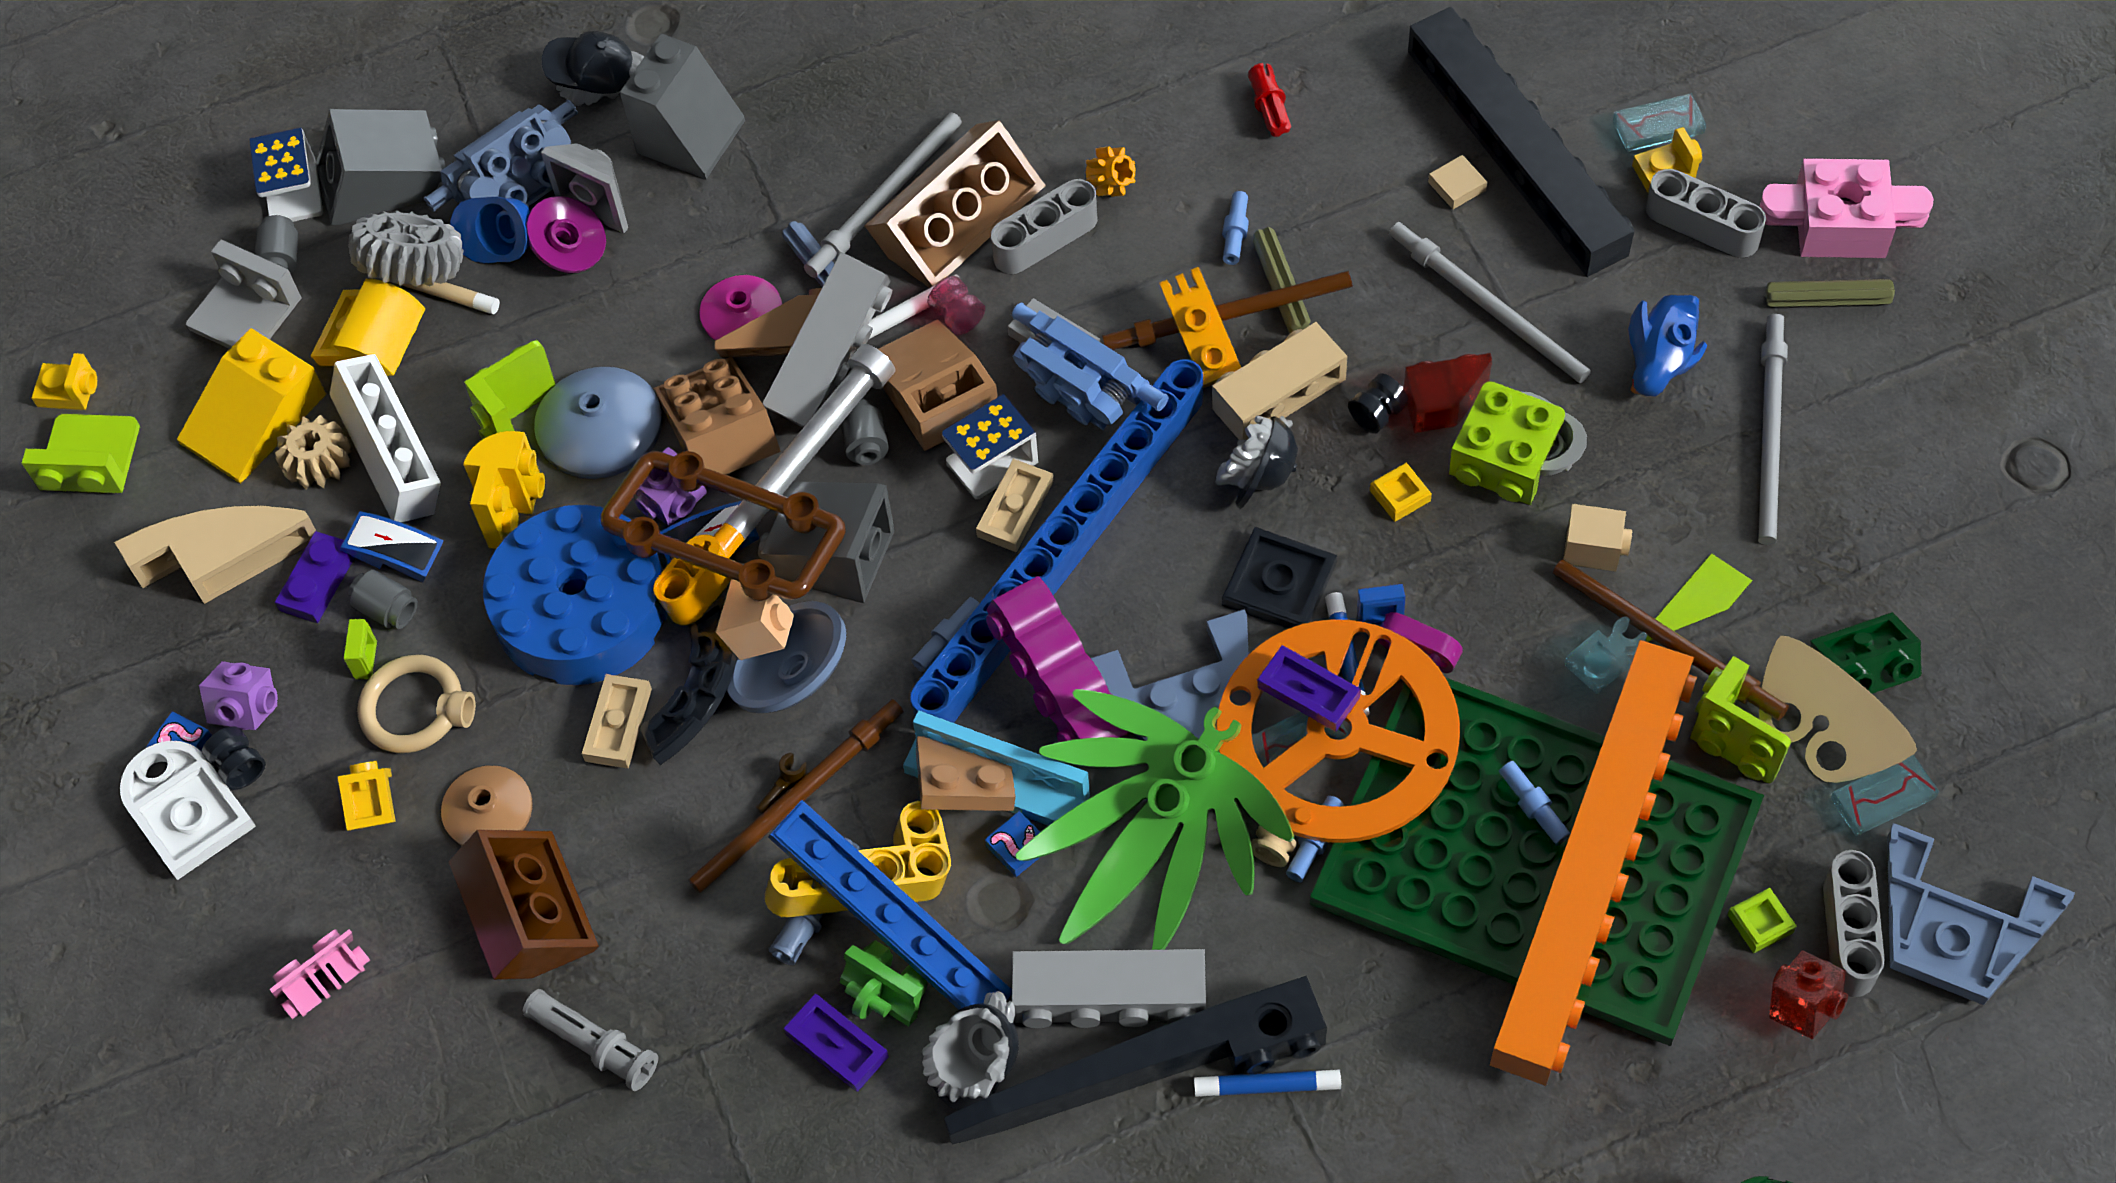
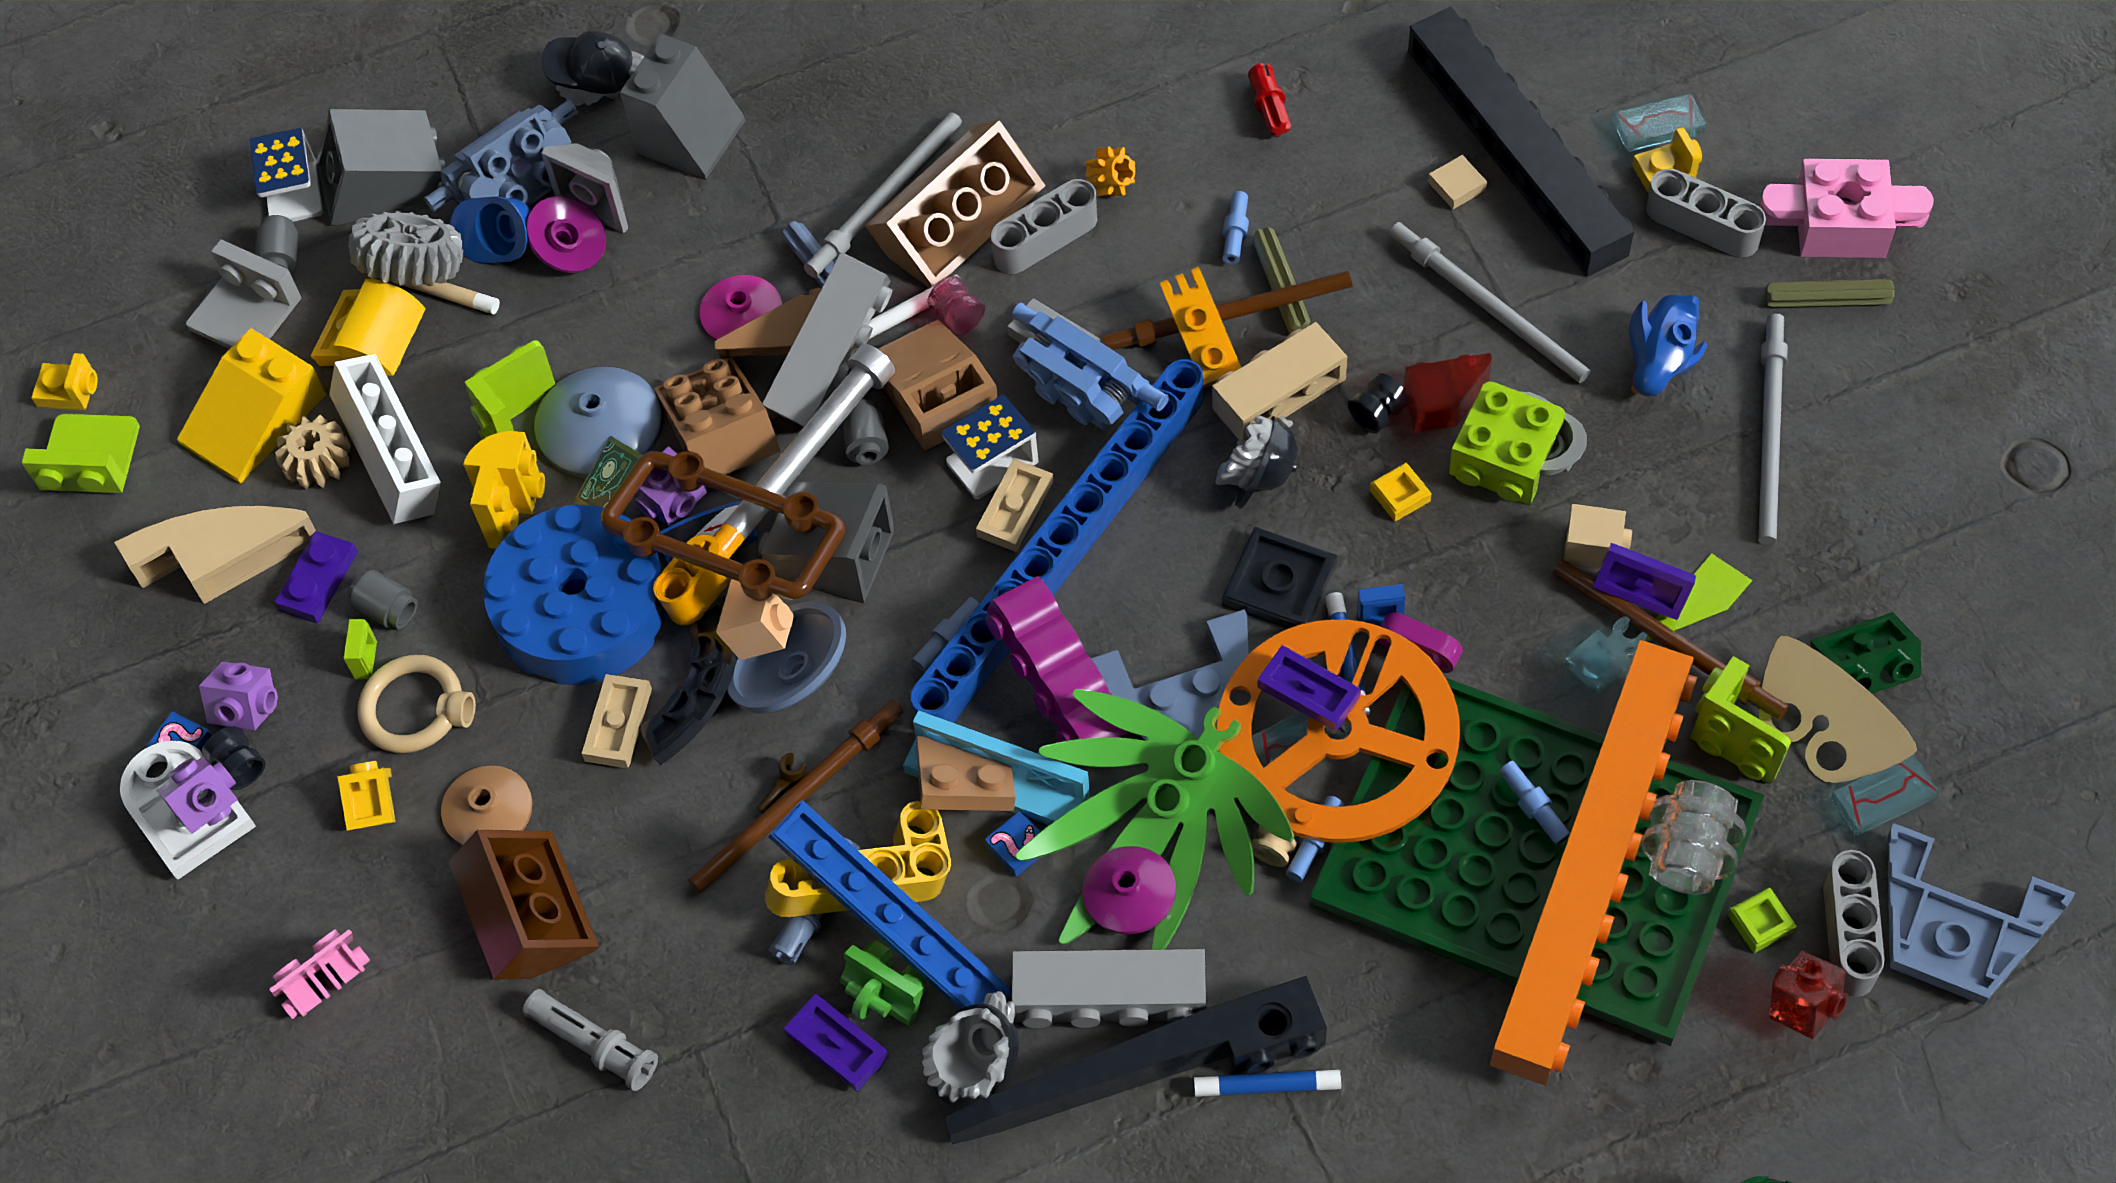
slope [340,511,444,583] -> none
none -> medium lavender brick [156,757,238,834]
none -> sticker [574,436,642,508]
none -> magenta dish [1082,846,1176,935]
none -> dark purple plate [1593,543,1696,620]
none -> clear piece [1641,780,1747,895]

